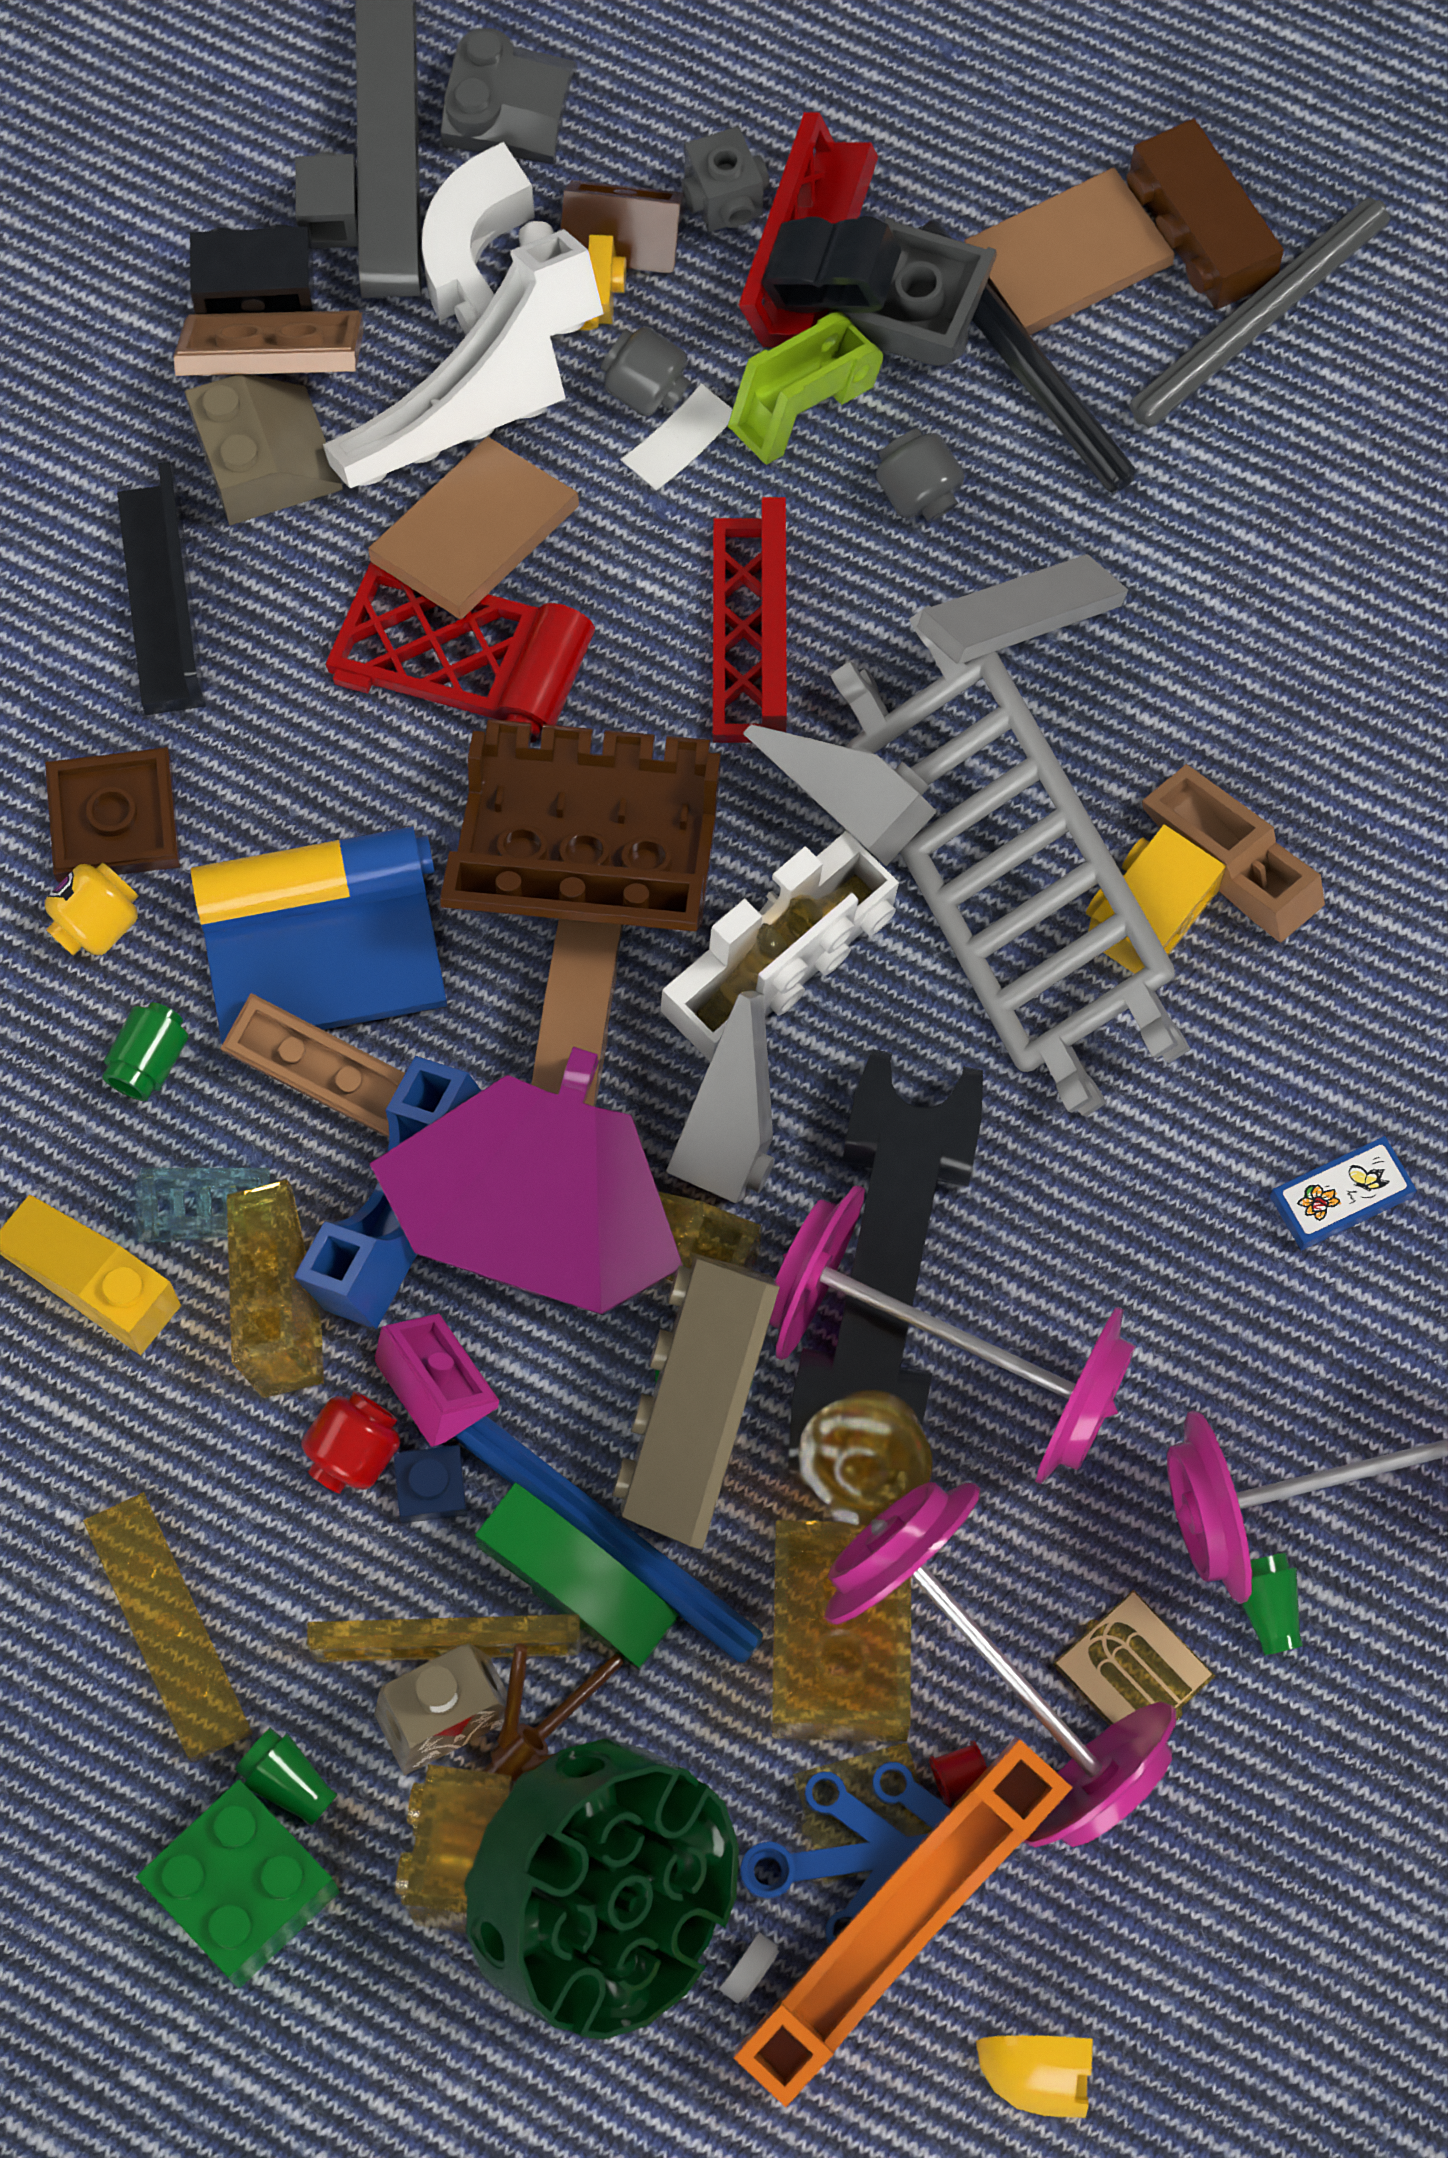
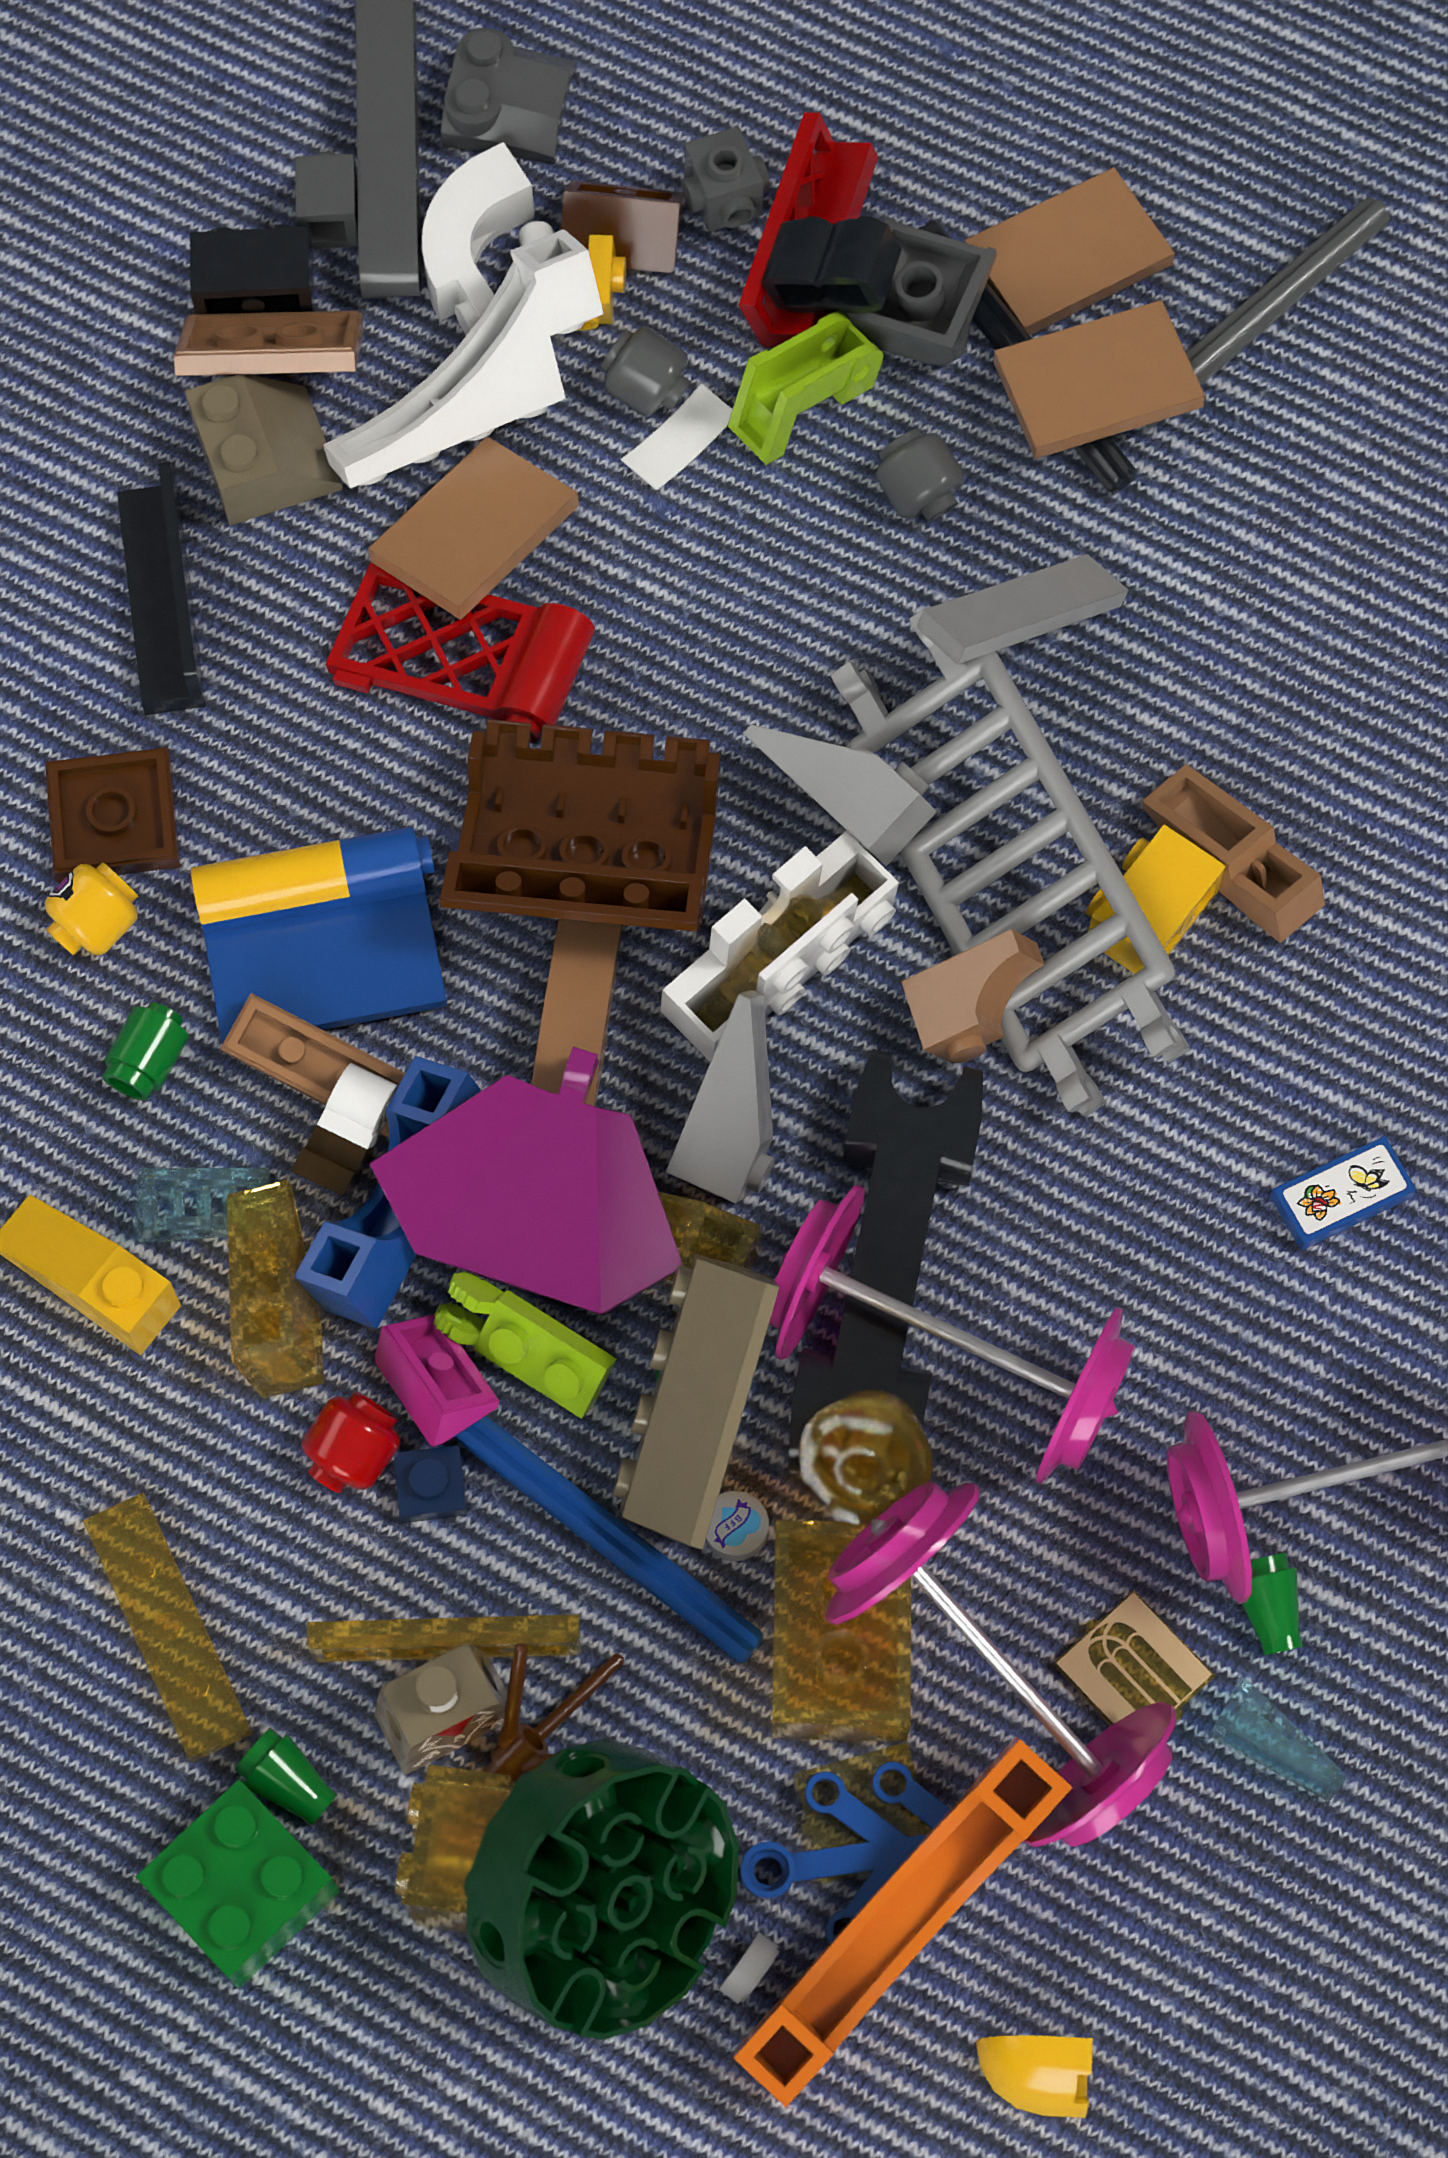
green slope [475,1482,679,1670] -> none
red fence [713,497,787,743] -> none
red axle [929,1740,987,1808] -> none
reddish brown brick [1127,118,1284,311] -> none
none -> leg [291,1063,398,1196]
none -> lime hinge [433,1271,617,1419]
none -> light grey tile [705,1491,769,1561]
none -> medium nougat arch [901,929,1045,1063]
none -> medium nougat tile [993,300,1205,459]
none -> clear light blue slope [1210,1677,1347,1801]

